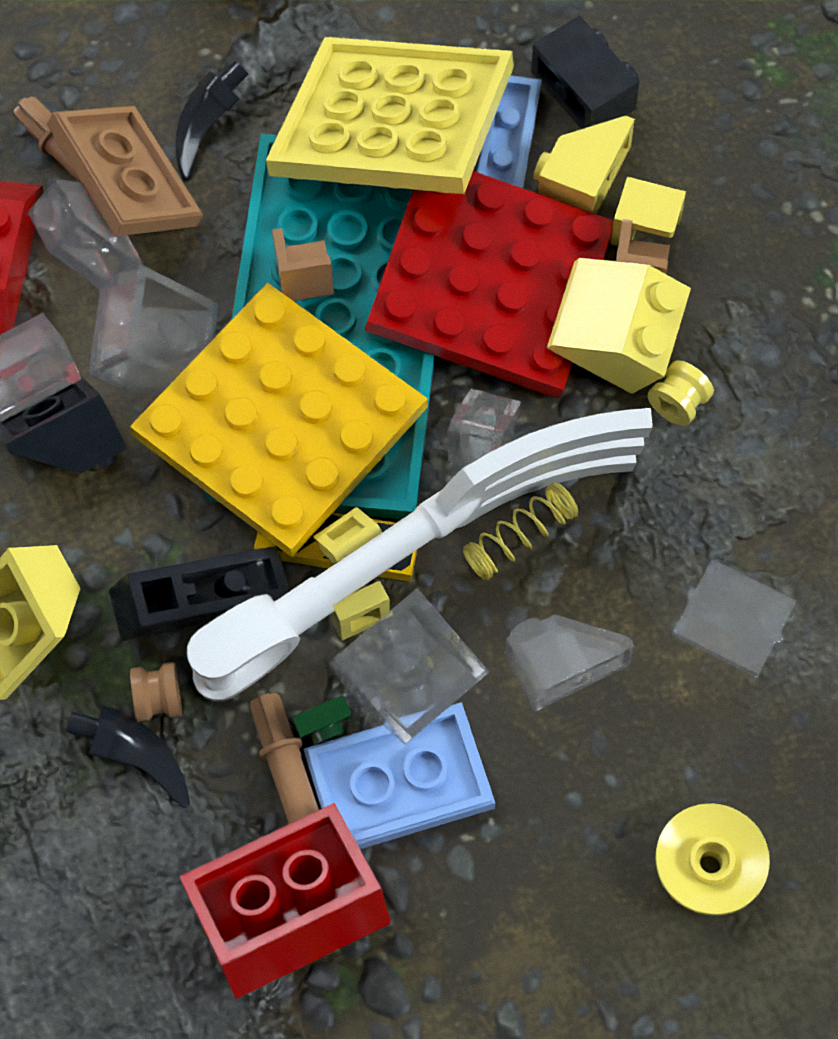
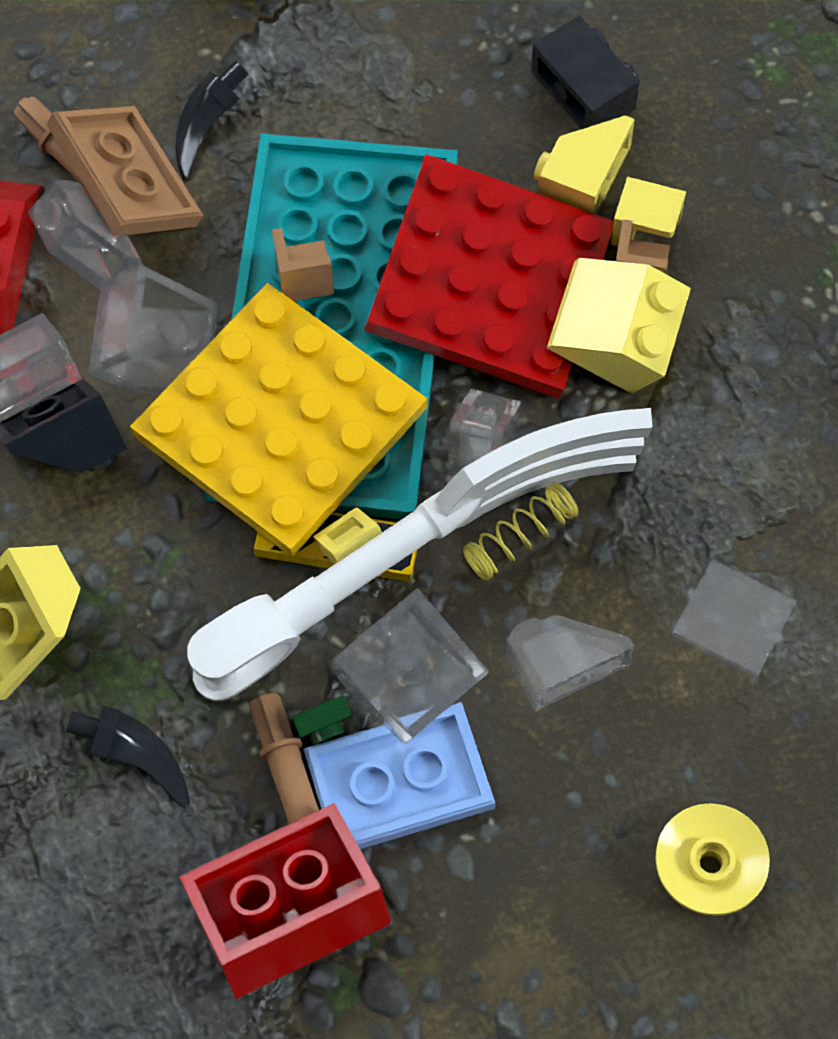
black slope [108,546,290,642] -> none
medium nougat wheel [130,662,182,723] -> none
light yellow plate [266,37,514,194] -> none
light yellow plate [332,581,390,641] -> none
light blue tile [475,76,542,189] -> none
light yellow wheel [647,360,714,426] -> none

